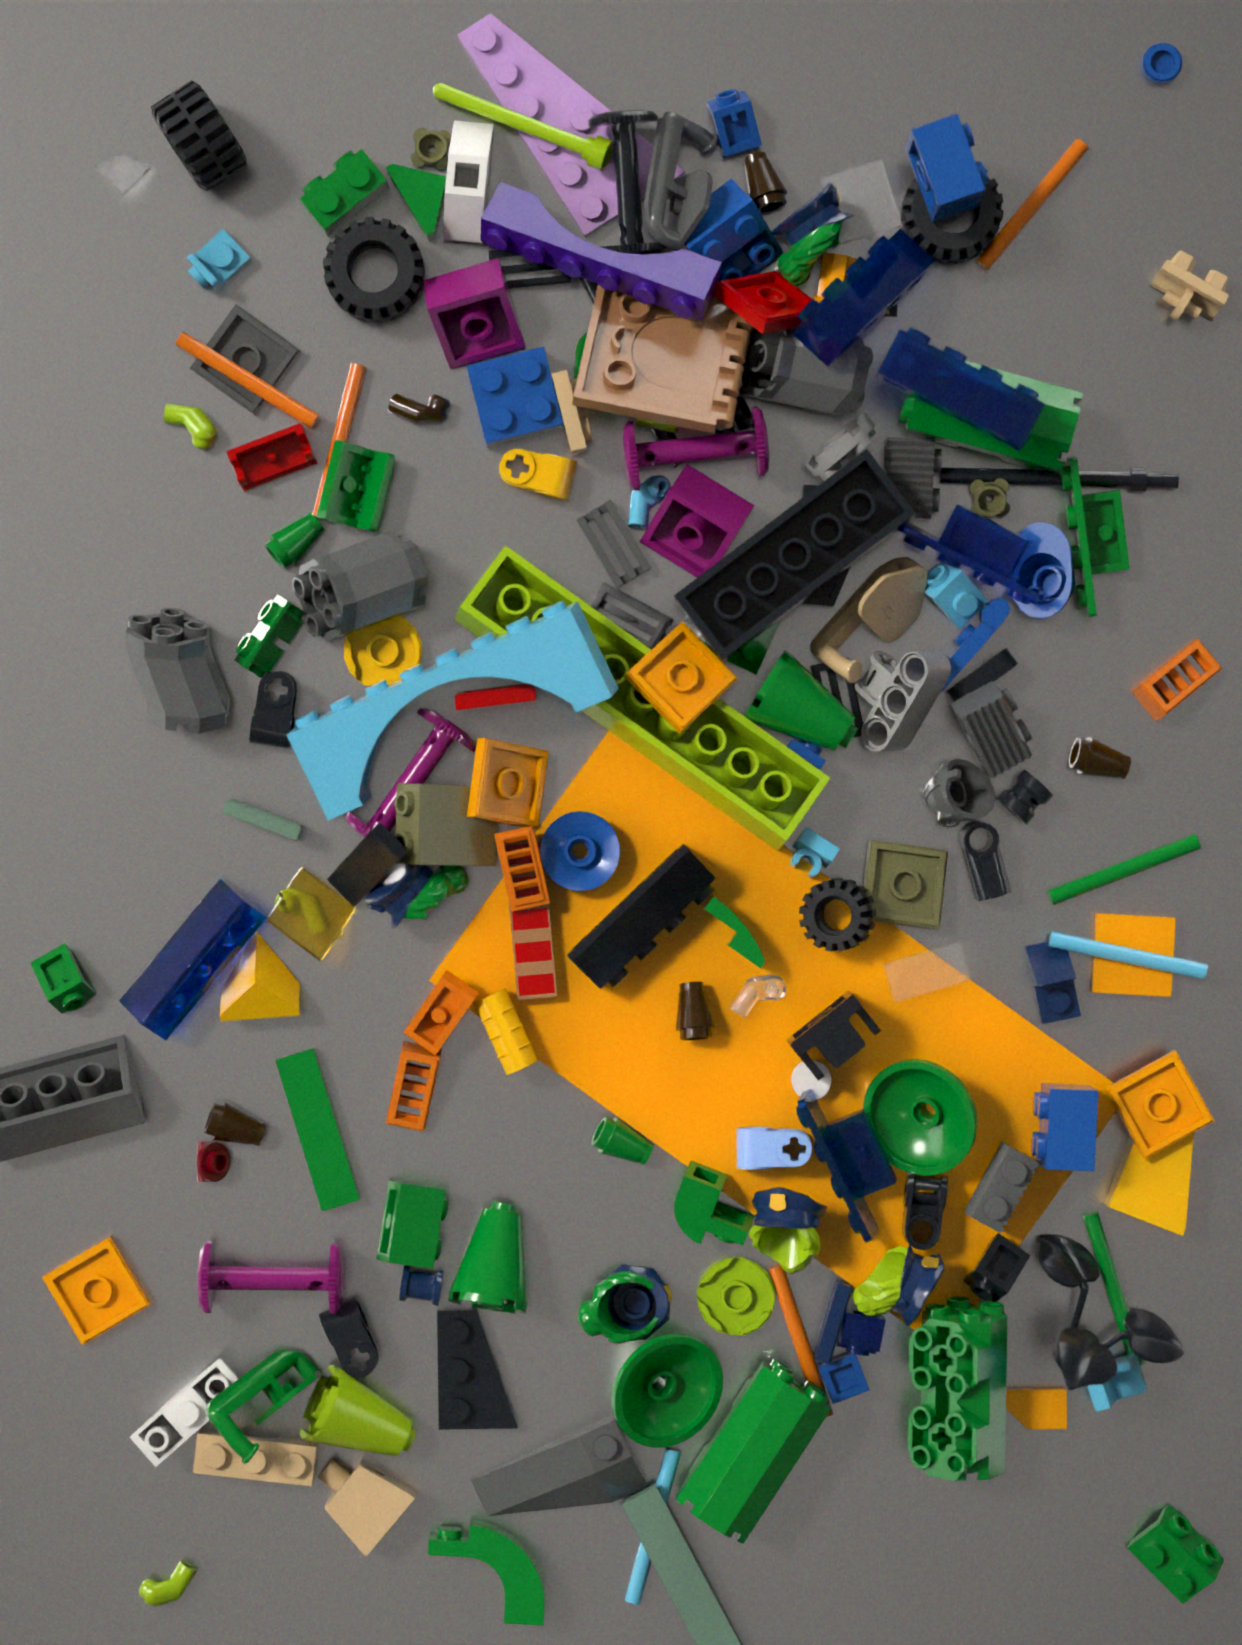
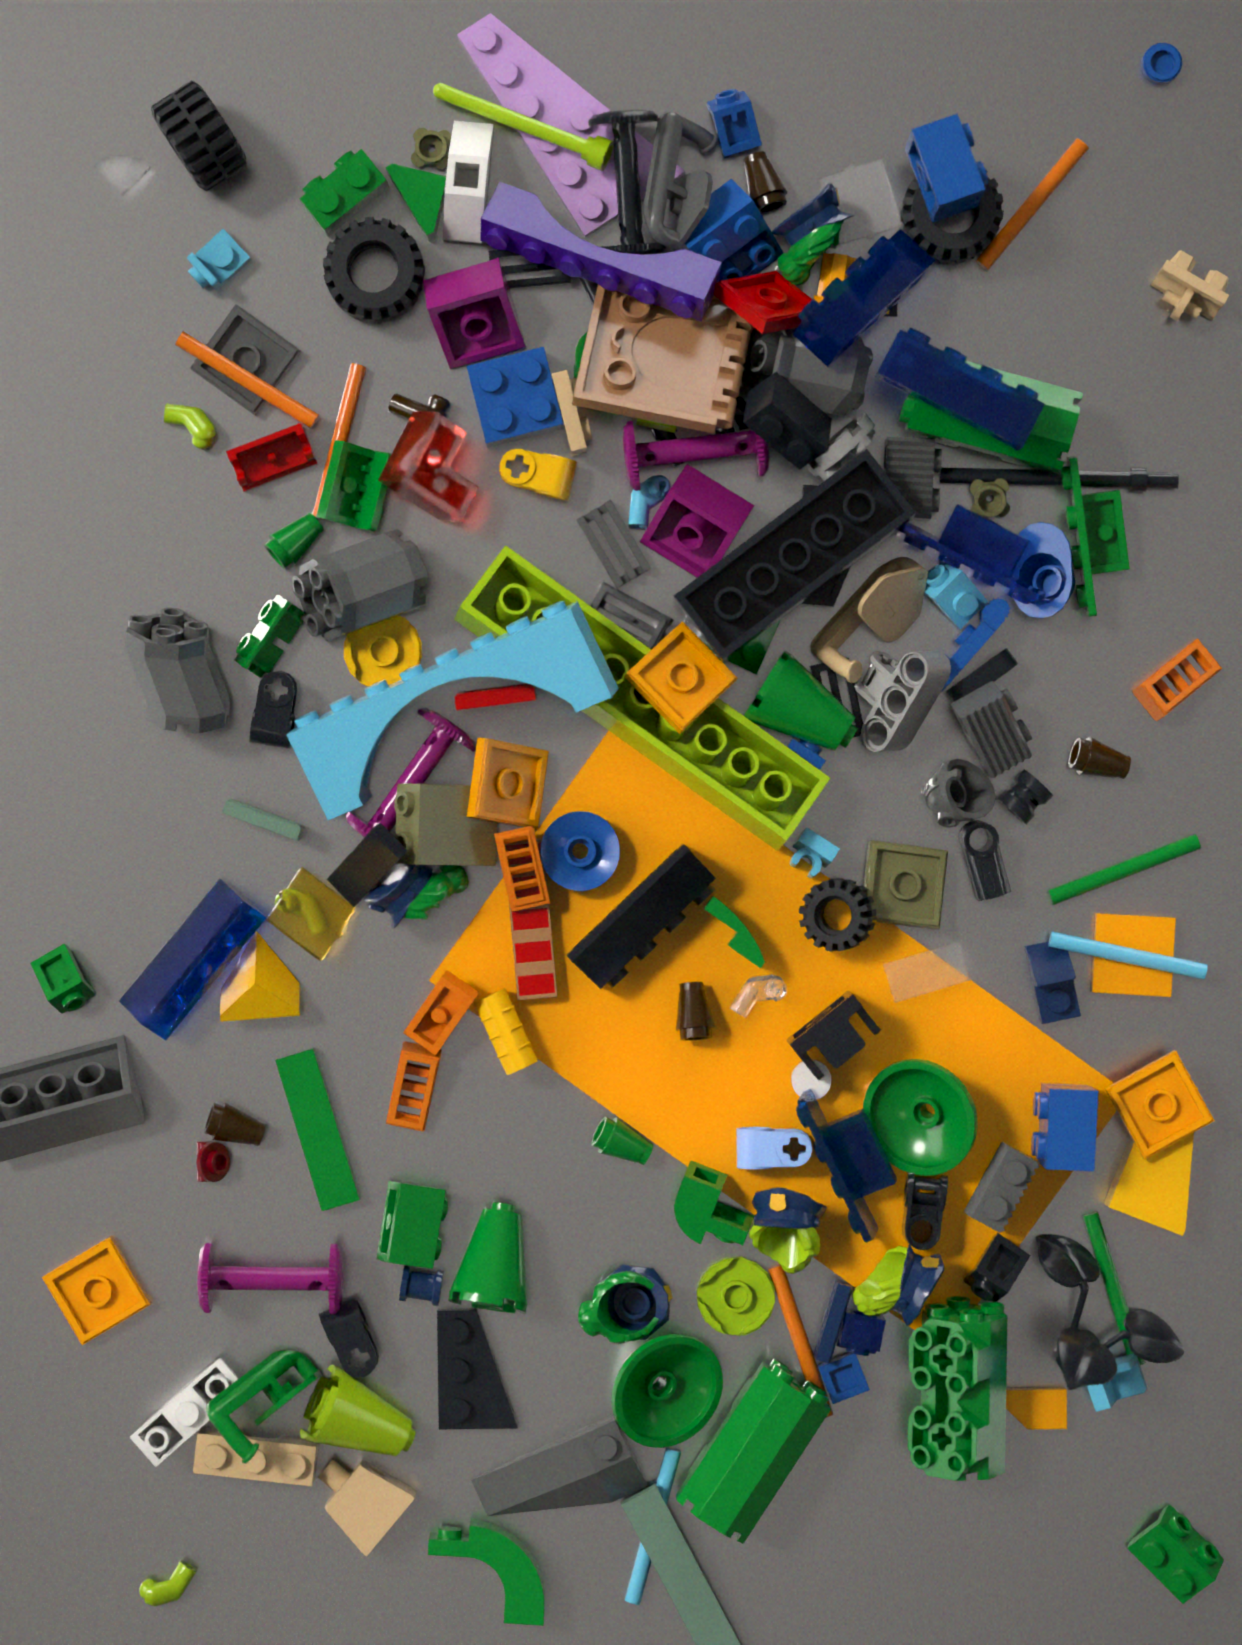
none -> clear red brick [378,411,479,522]
none -> black brick [743,372,832,470]

